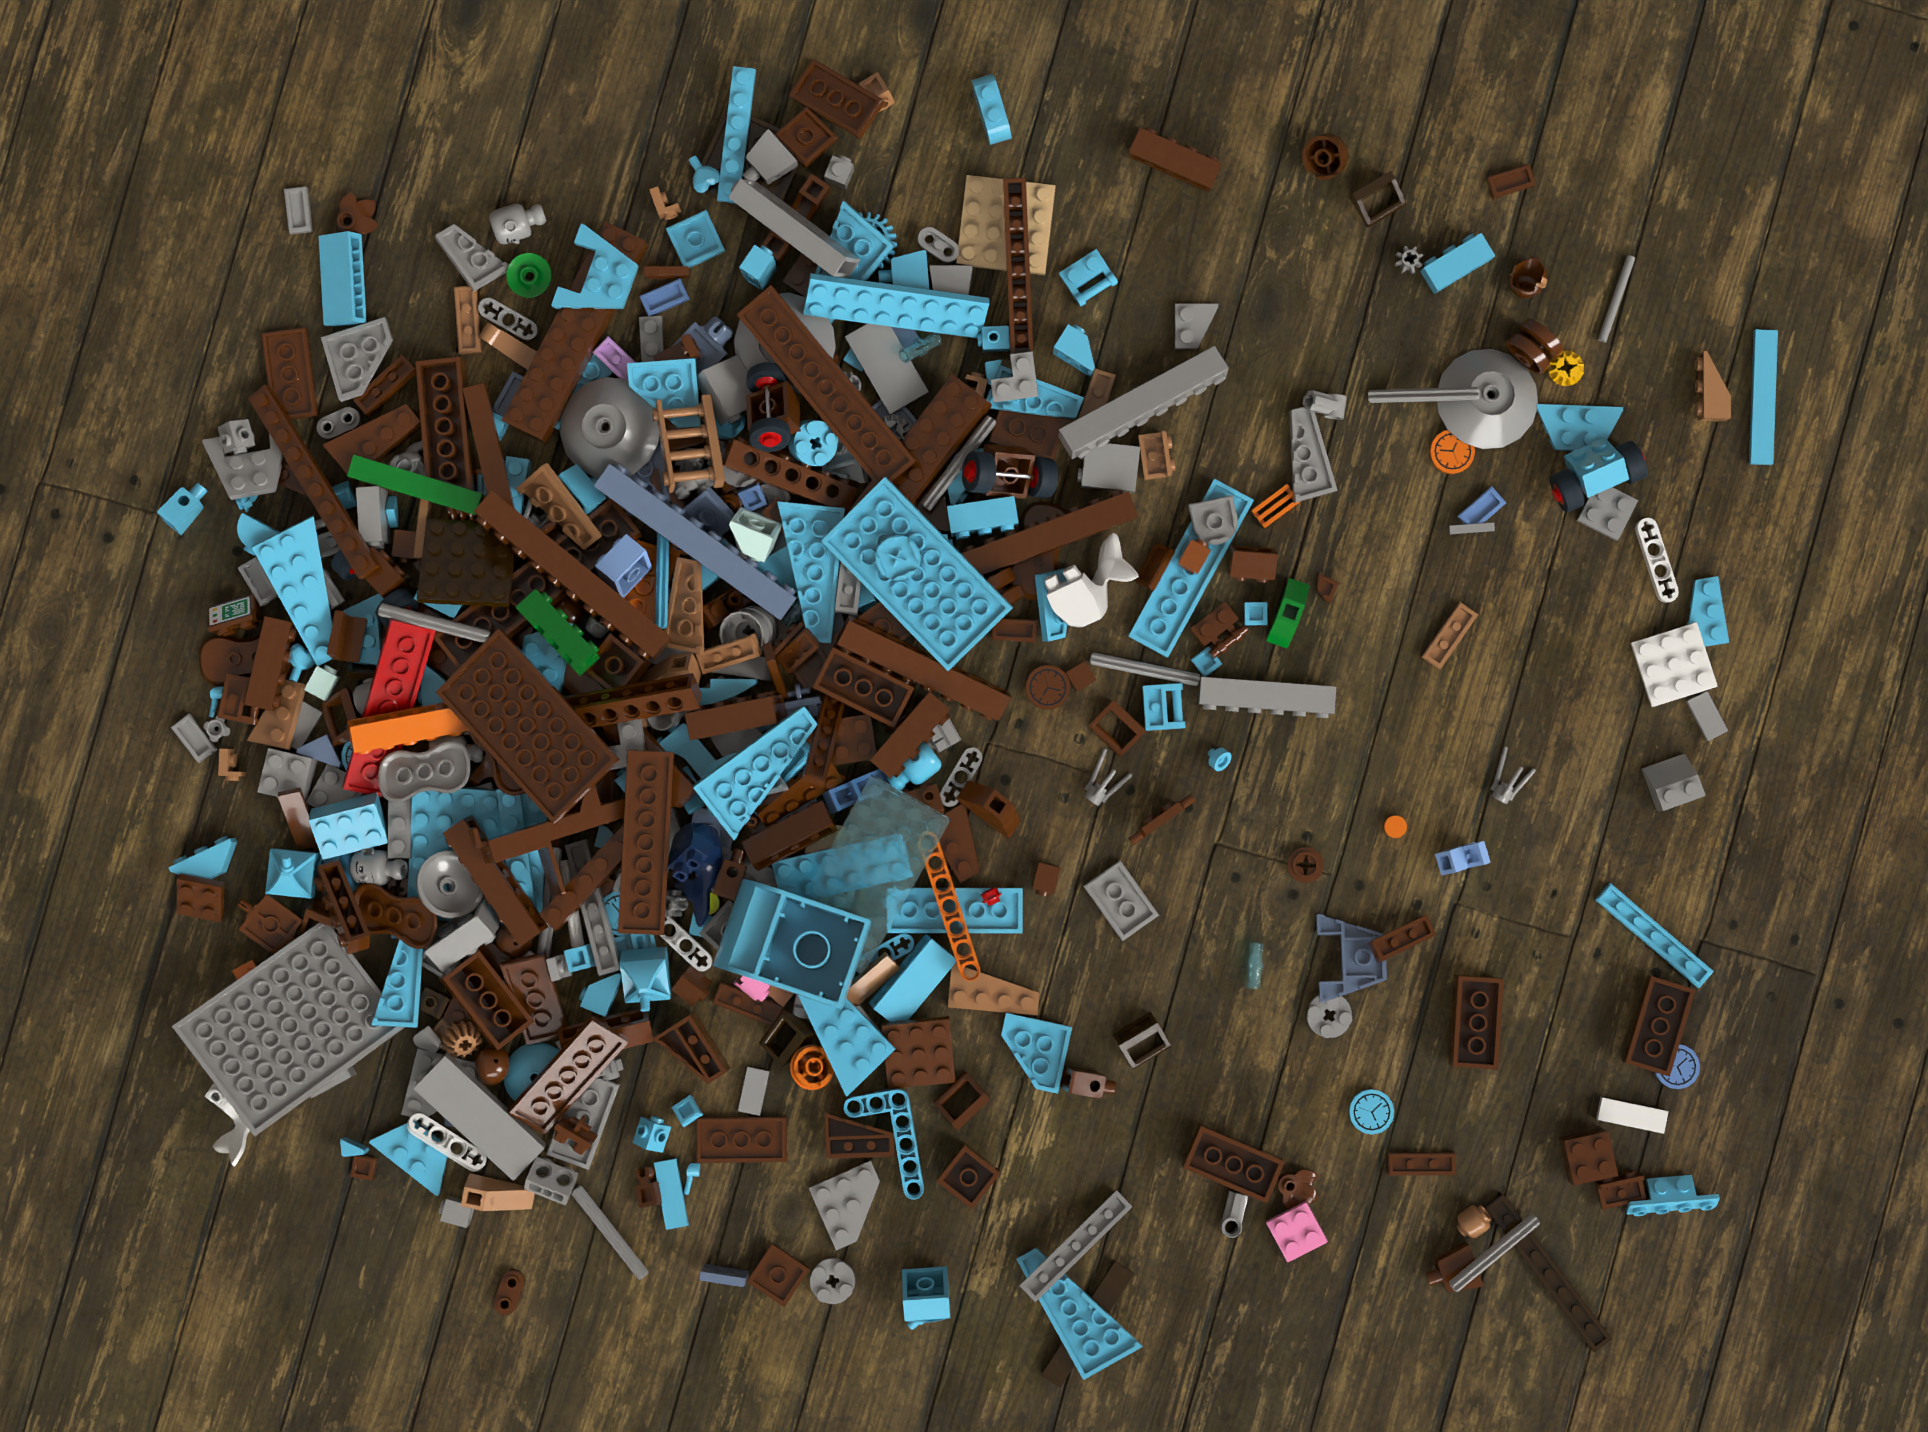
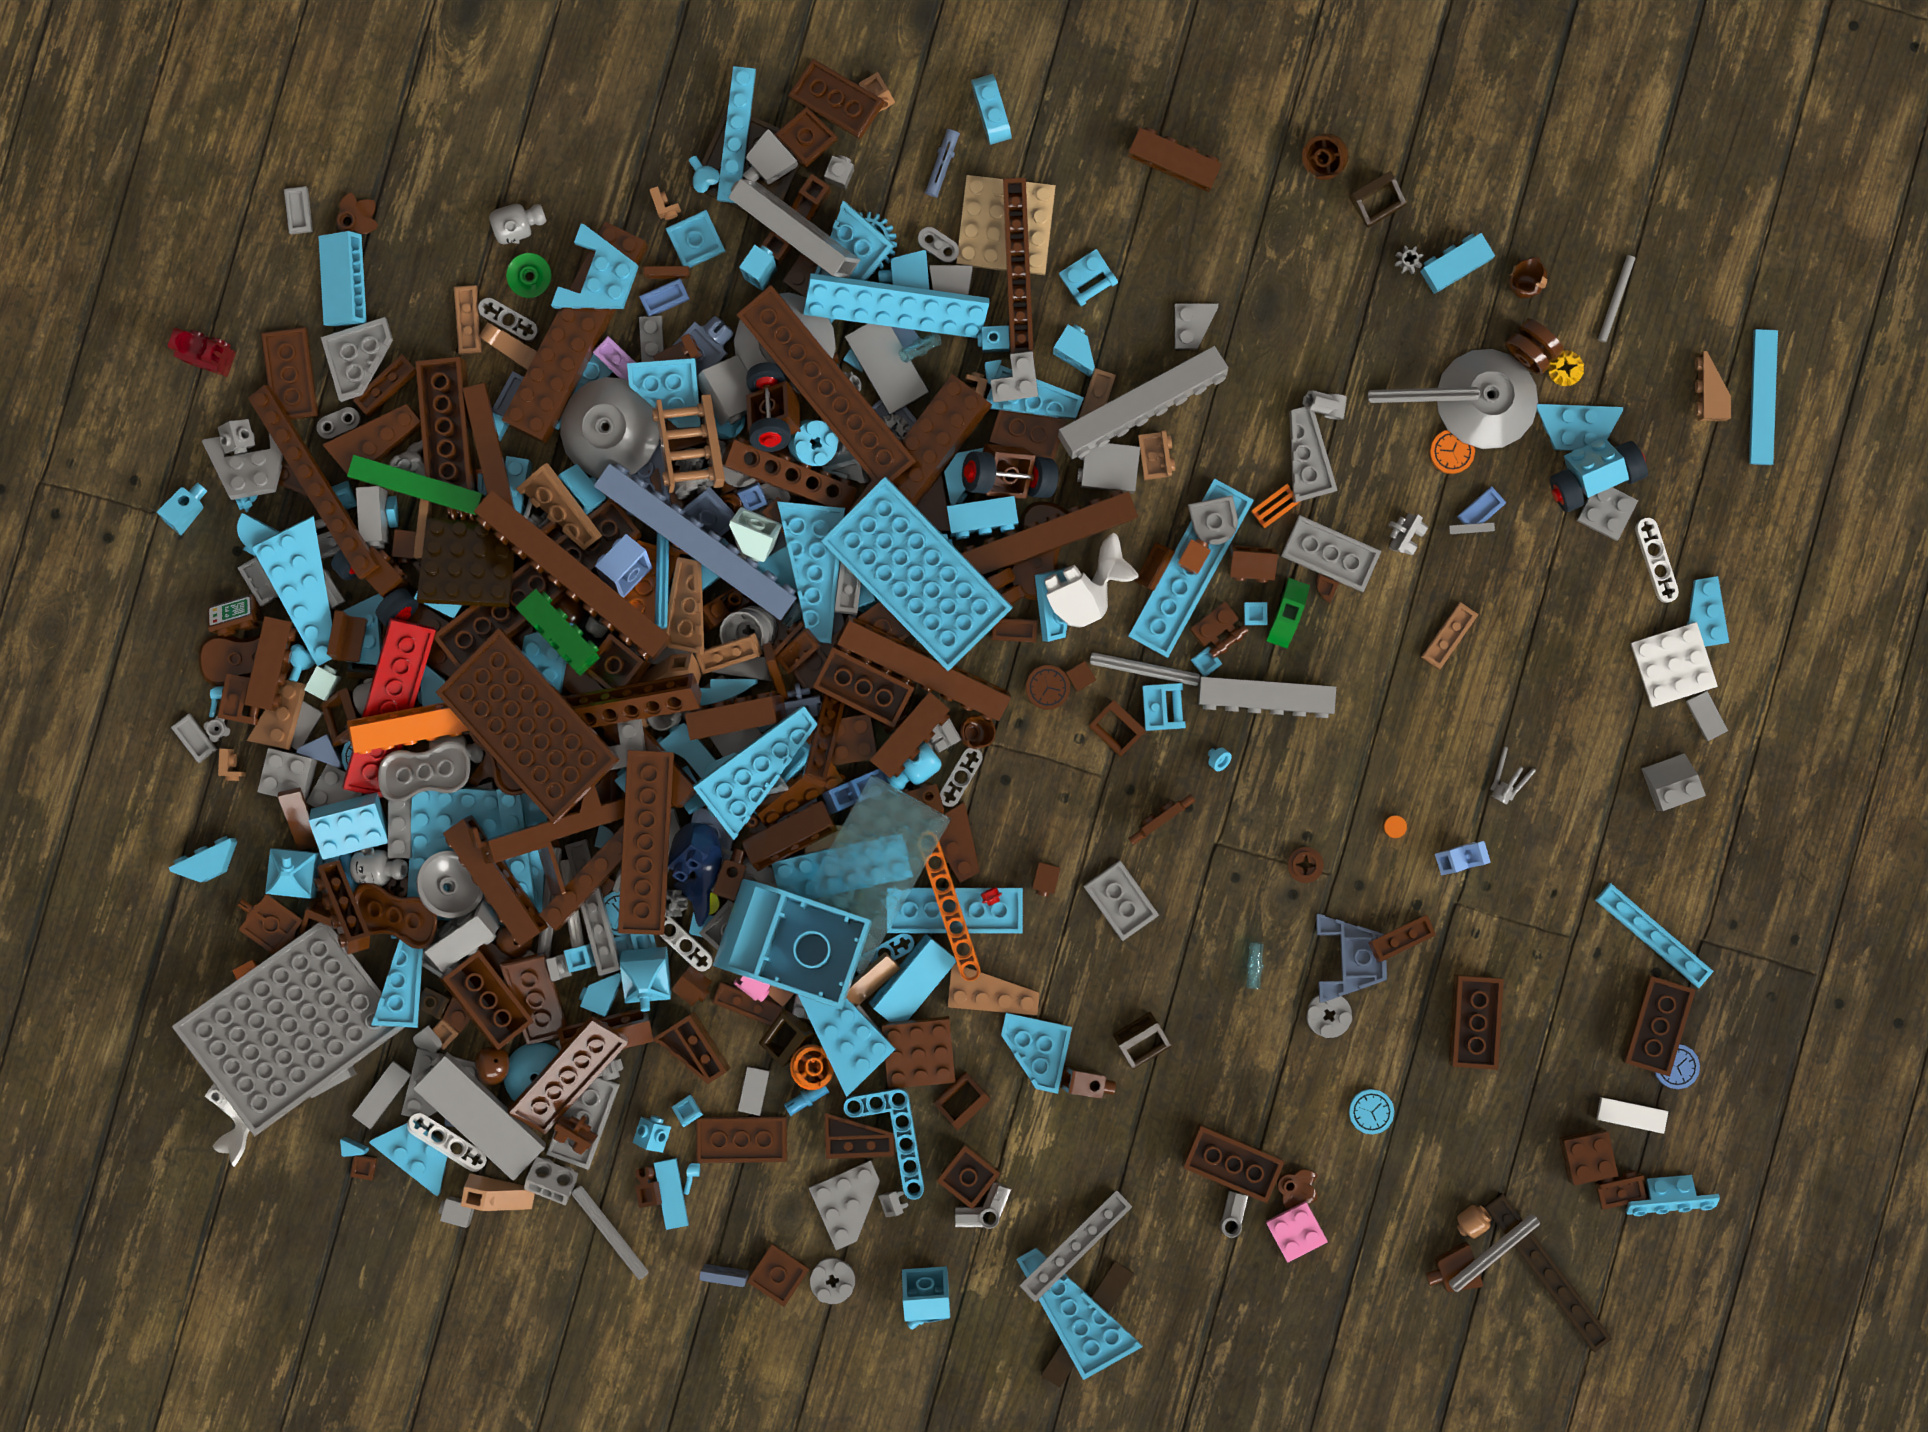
reddish brown plate [177,874,224,922] -> none
light grey axle [378,603,491,643] -> none
light grey wing [435,224,509,292] -> none
medium nougat gear [442,1020,482,1059] -> none
reddish brown plate [494,1269,525,1315] -> none
medium azure tile [875,535,921,581] -> none
light grey axle [921,416,996,510] -> none
reddish brown slope [956,780,1021,839] -> none
light grey plant [1084,748,1132,806] -> none
reddish brown tile [1387,1152,1456,1176] -> none
reddish brown tile [1486,164,1536,200] -> none
none -> dark red brick [168,327,236,377]
none -> light grey tile [352,1061,411,1129]
none -> dark azure pin [784,1085,830,1116]
none -> light grey tile [878,1191,908,1217]
none -> sand blue pin [925,129,960,198]
none -> light grey piece [955,1182,1011,1229]
none -> reddish brown hair [959,715,996,749]
none -> light grey tile [1281,515,1381,593]
none -> light grey hips [1388,513,1428,555]

